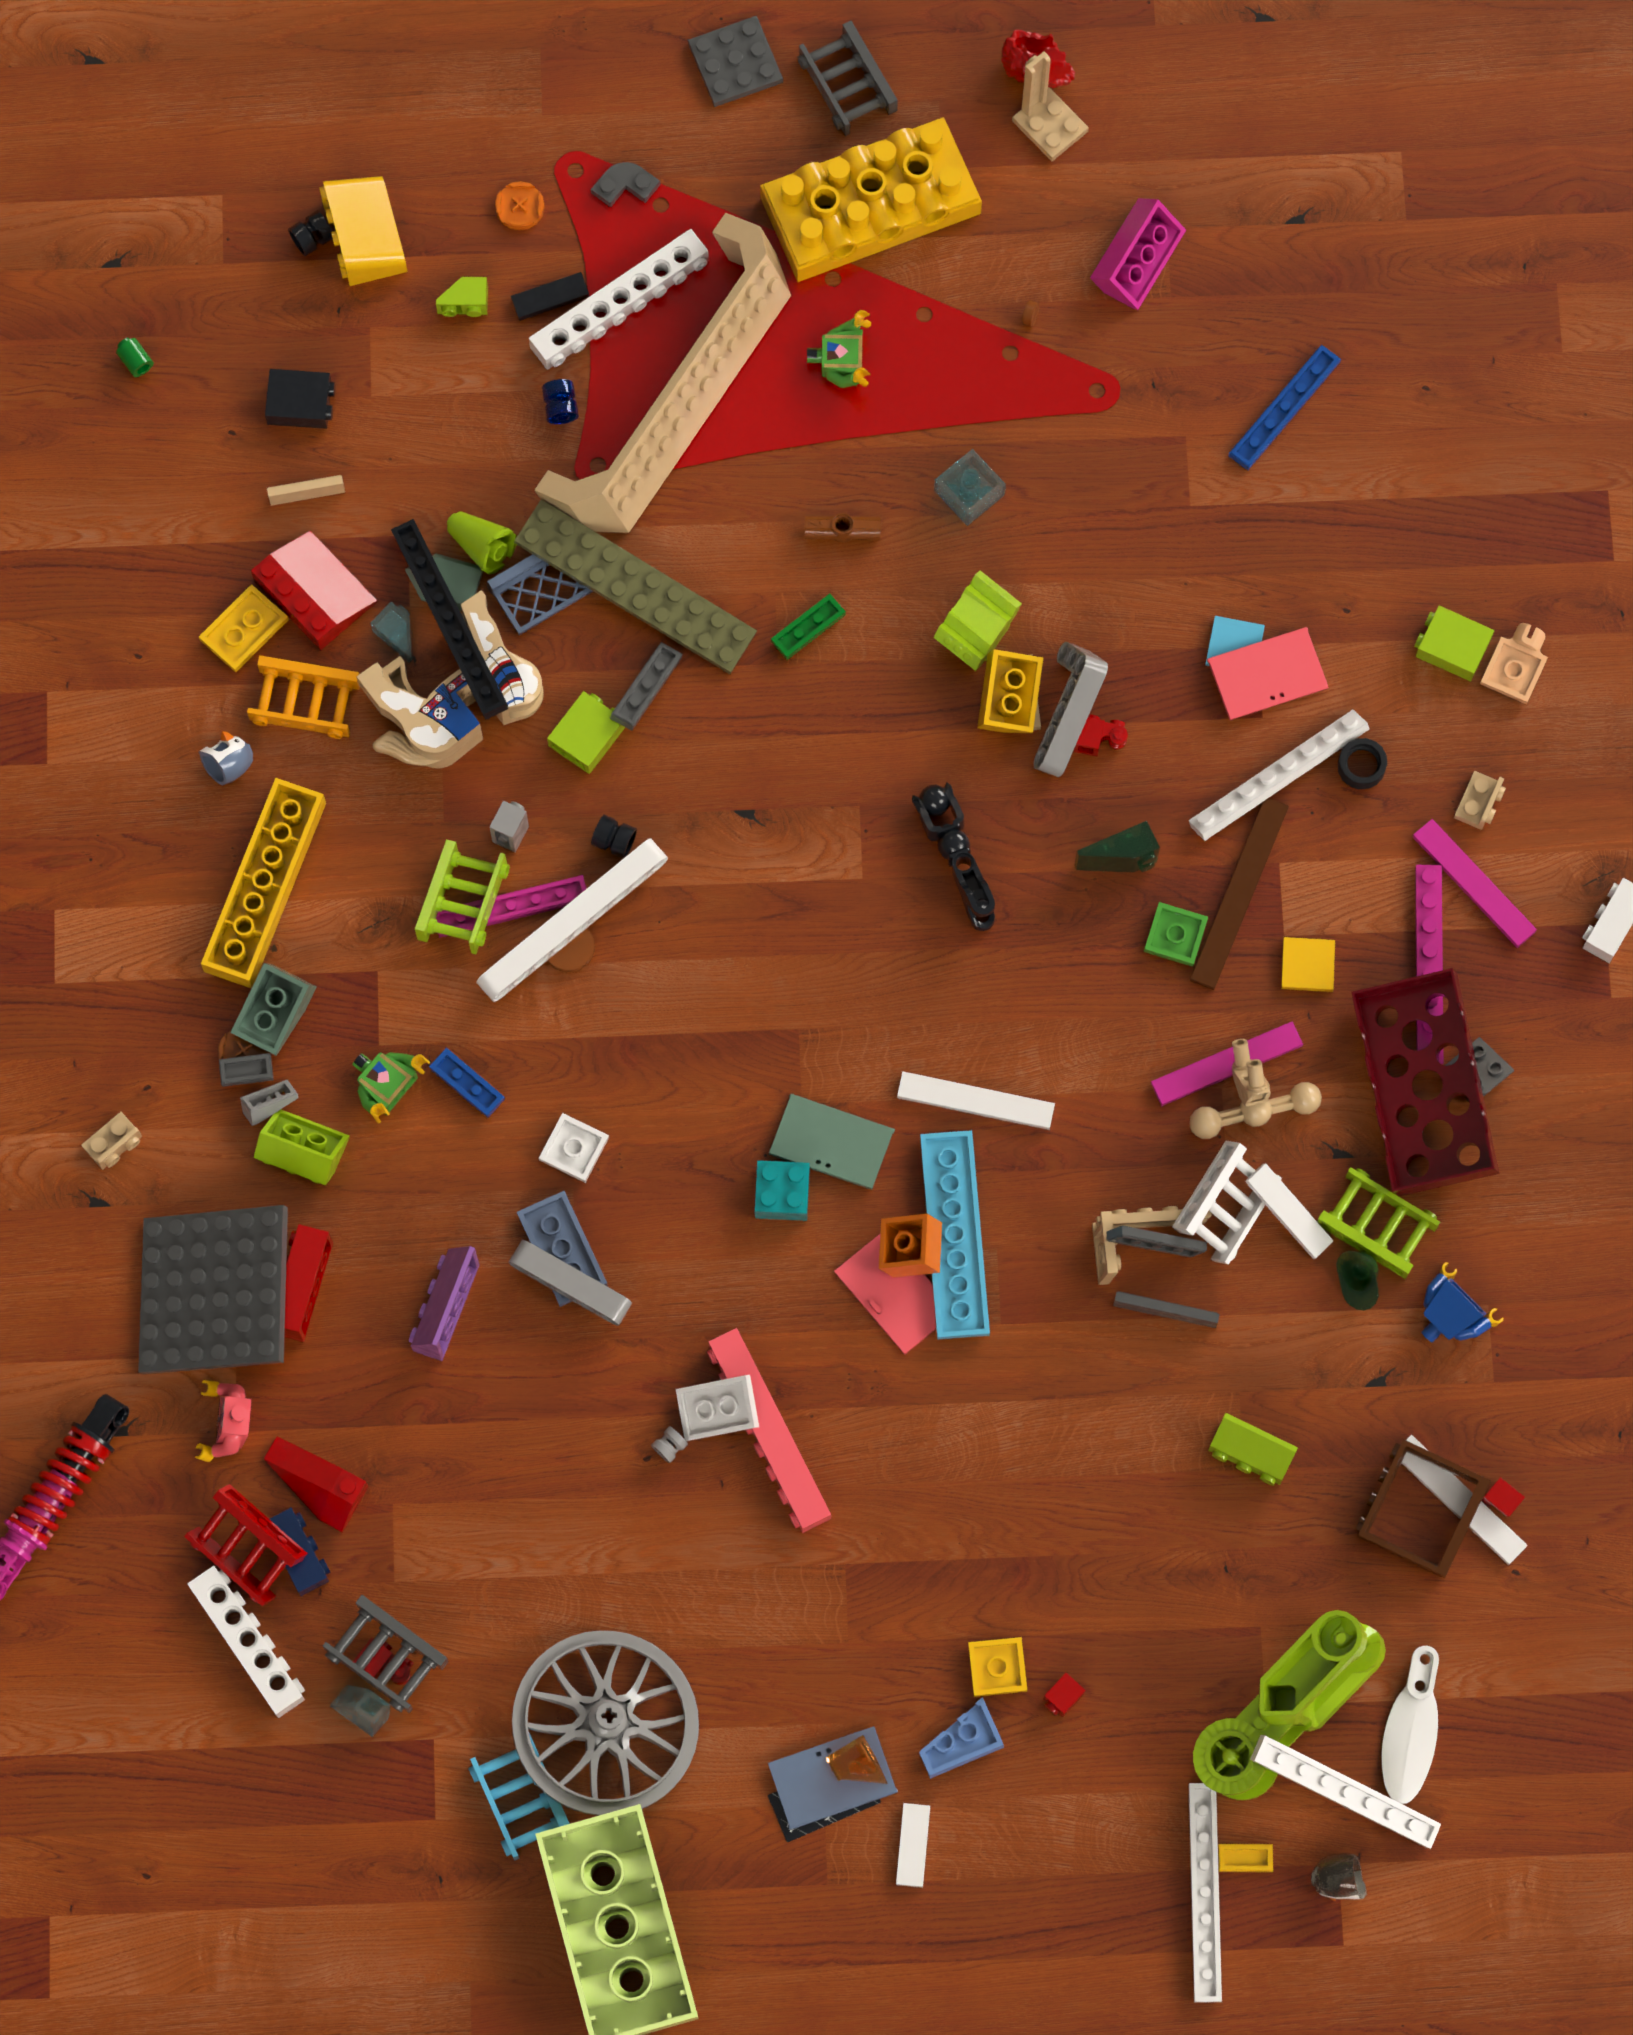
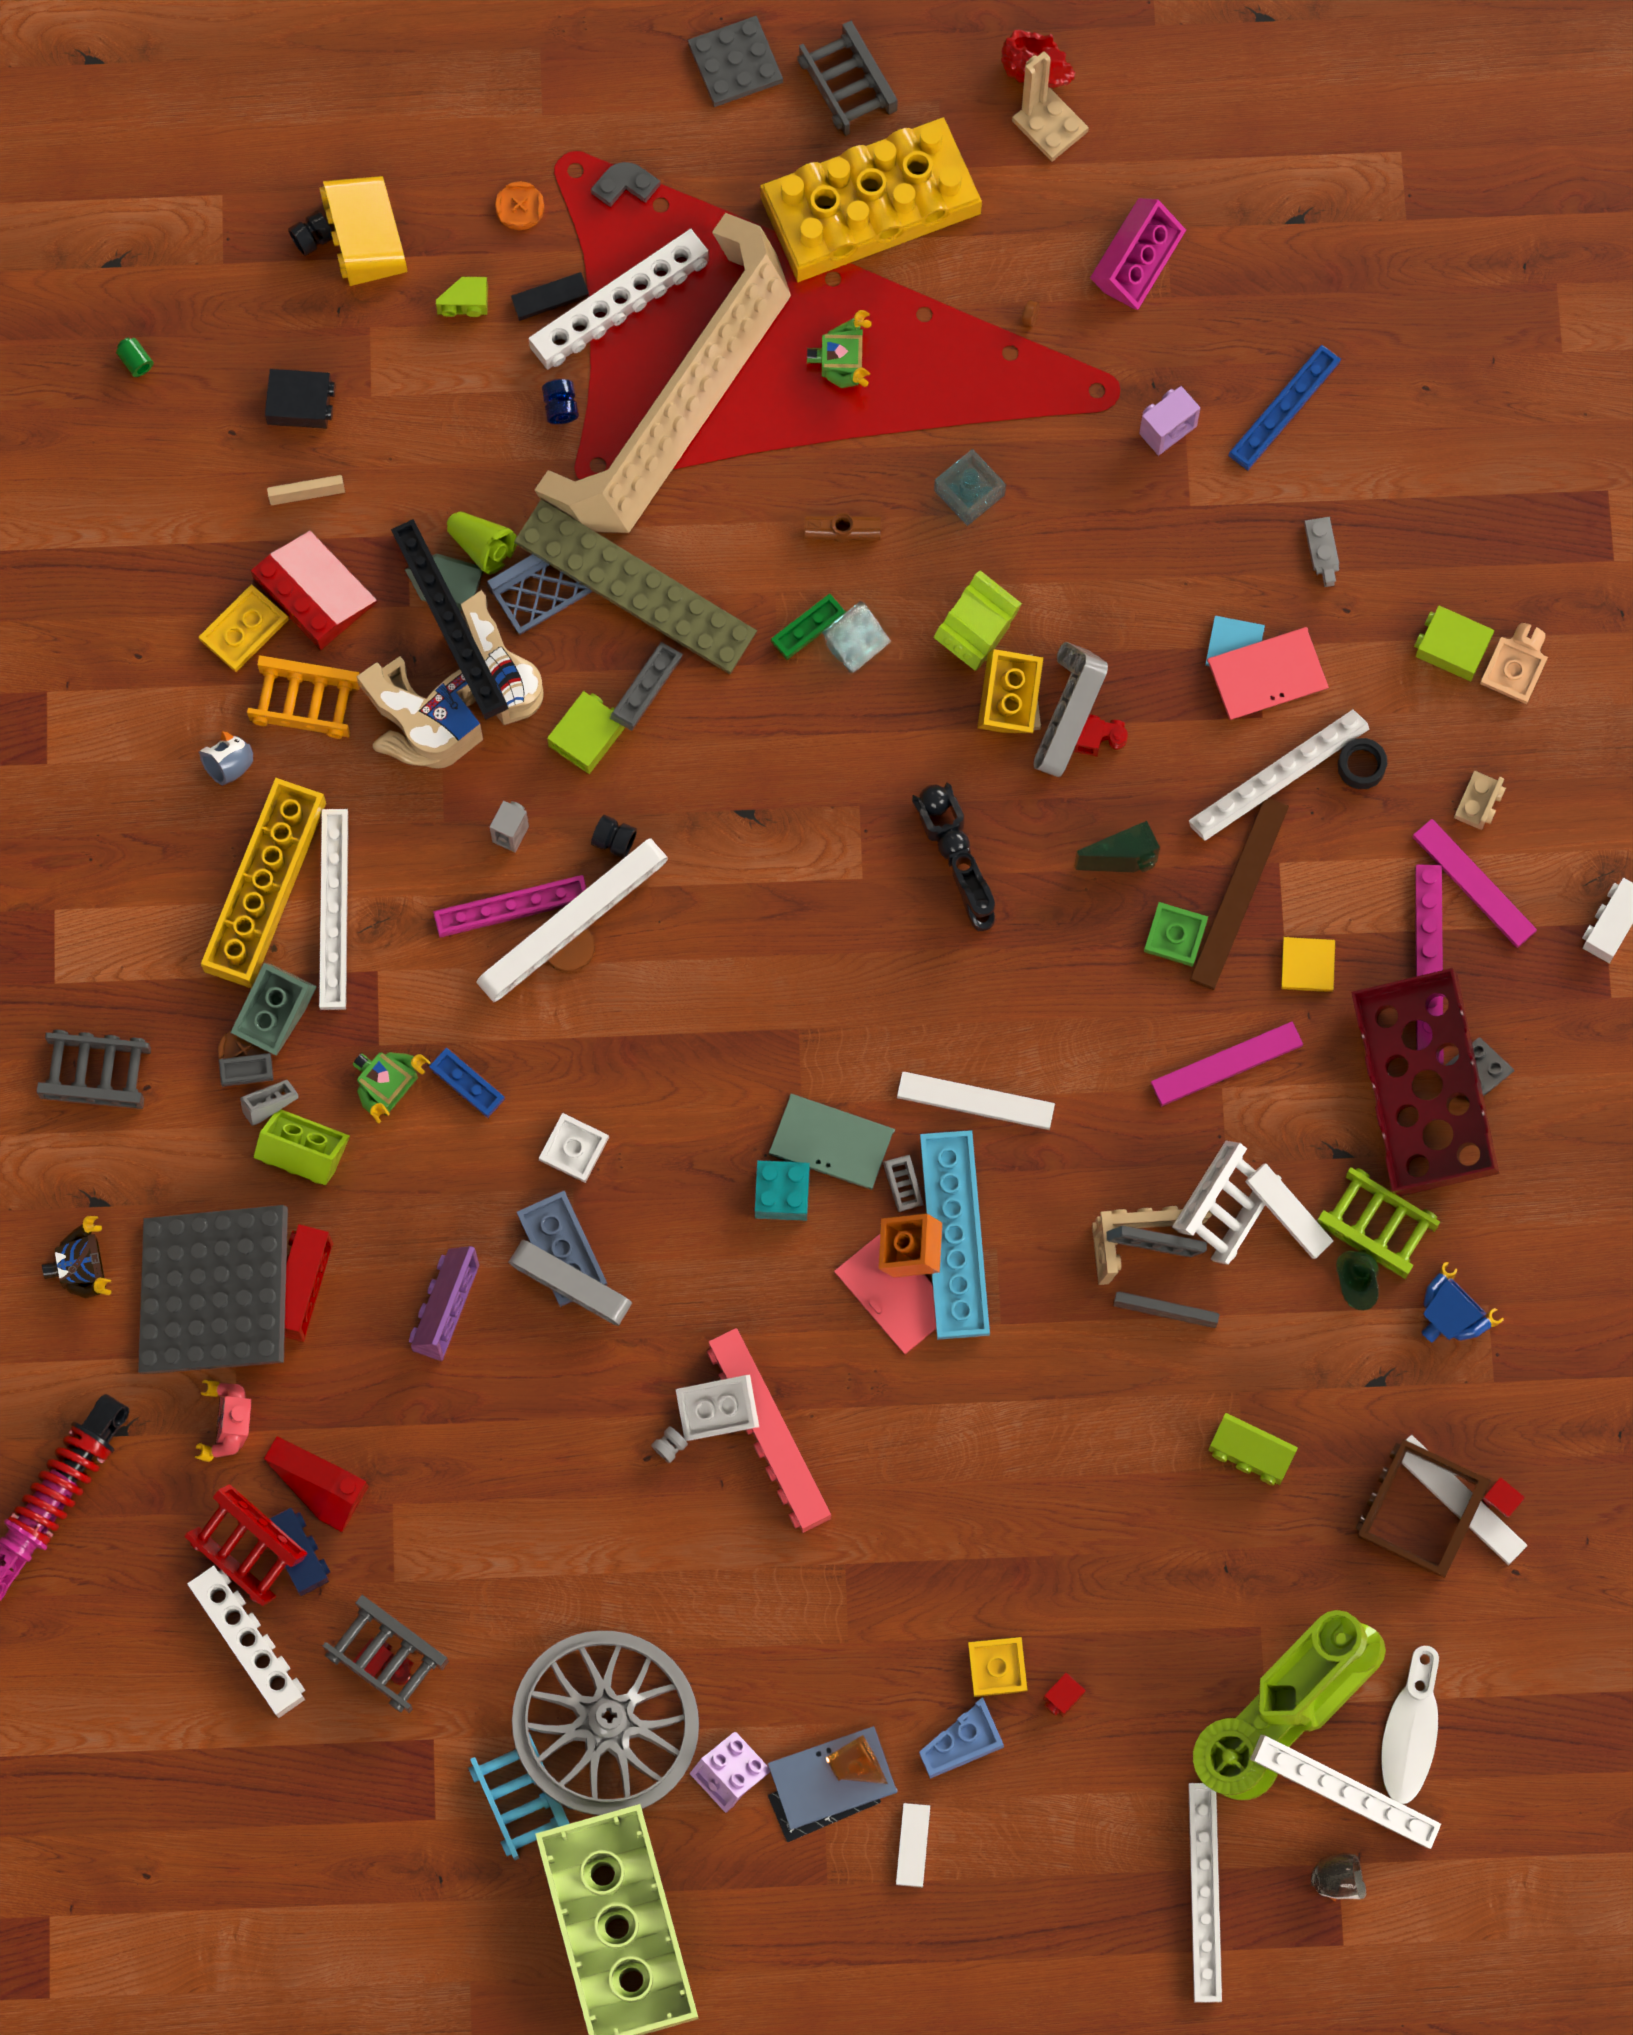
tan bracket [81,1112,142,1170] -> none
clear light blue slope [330,1685,391,1737] -> none
clear light blue slope [370,602,413,663] -> none
lime fence [415,839,510,955] -> none
tan connector [1189,1039,1322,1139] -> none
yellow tile [1218,1844,1273,1872] -> none
none -> dark grey fence [37,1030,151,1109]
none -> torso [42,1216,111,1299]
none -> white plate [319,809,348,1010]
none -> lavender bracket [689,1732,770,1813]
none -> clear light blue plate [822,601,891,673]
none -> light grey slope [883,1155,923,1212]
none -> lavender brick [1139,386,1200,456]
none -> light grey hinge [1304,517,1339,587]

